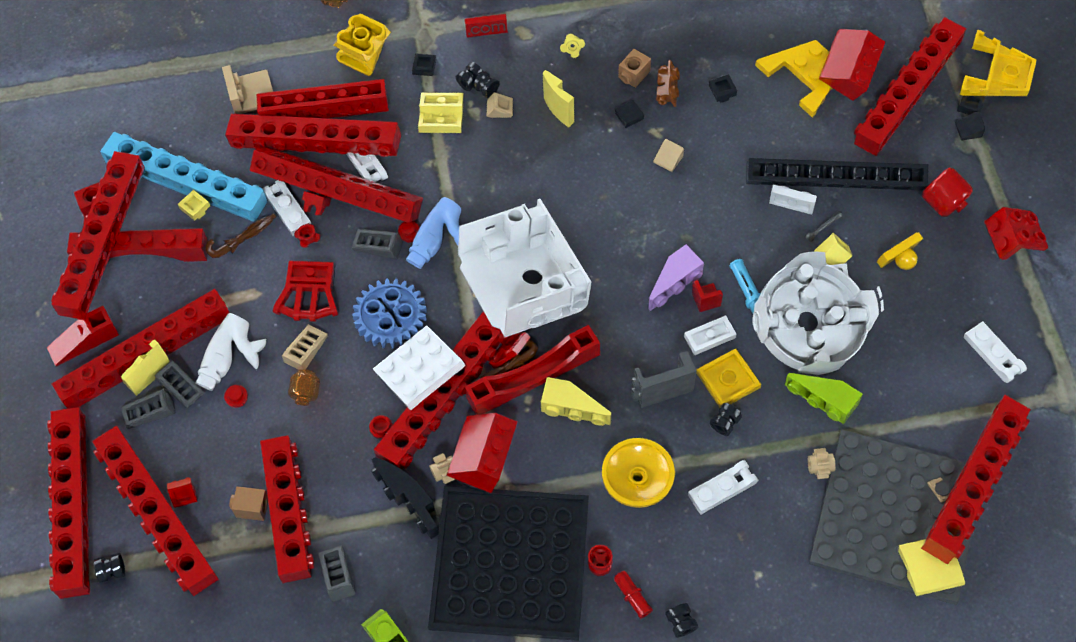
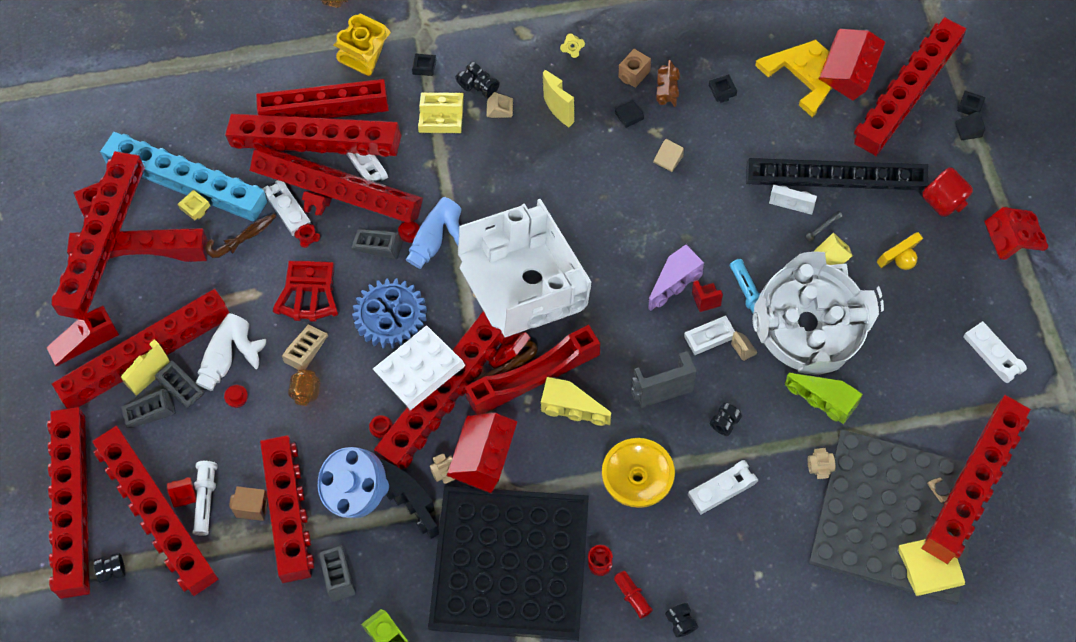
tan bracket [222,65,273,114] -> none
red tile [465,14,508,37] -> none
yellow tile [696,348,761,407] -> none
yellow wing [959,30,1037,96] -> none
none -> white pin [193,461,218,536]
none -> piece [318,447,389,518]
none -> tan slope [731,331,757,361]

